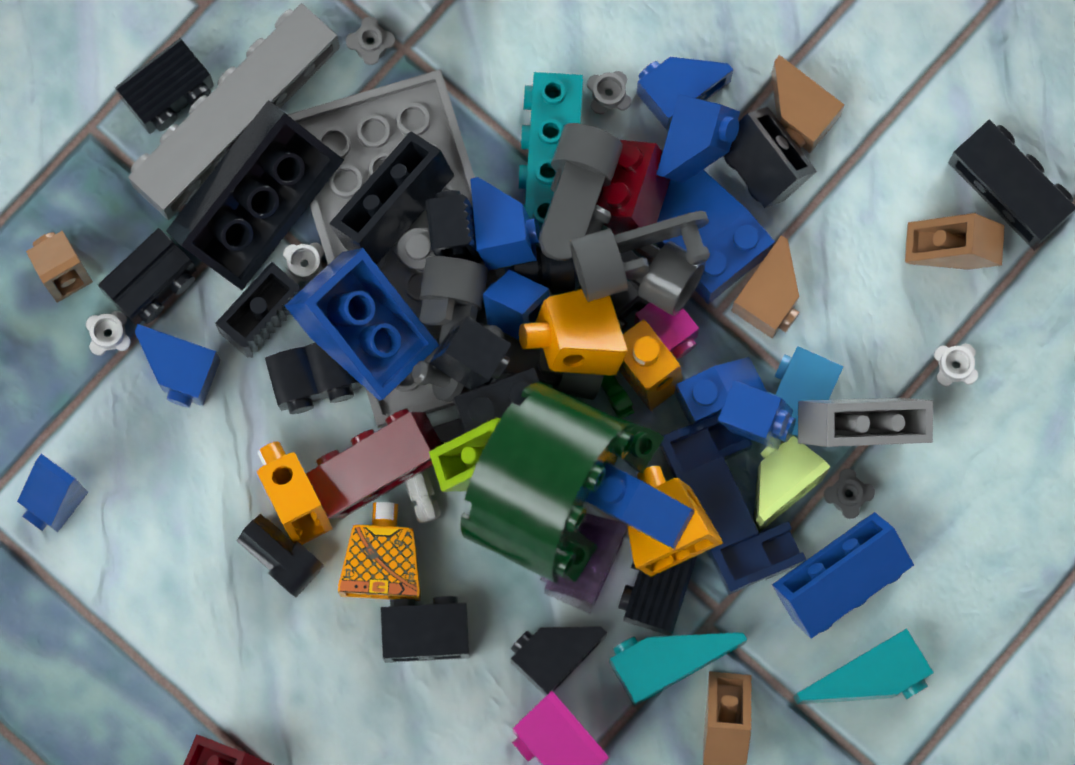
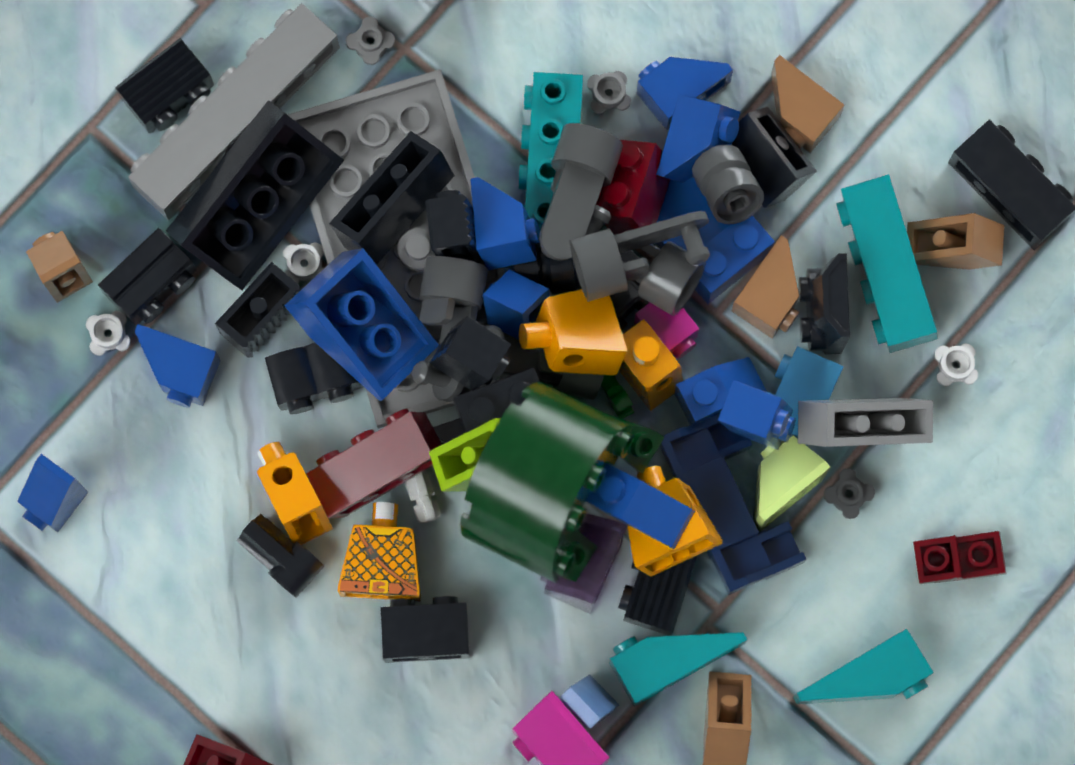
black slope [510,626,607,696] -> none
blue brick [772,512,914,639] -> none
none -> medium blue tile [560,674,619,729]
none -> dark grey wheel [692,145,764,224]
none -> black slope [798,253,850,354]
none -> teal brick [836,174,938,353]
none -> dark red slope [913,531,1007,584]

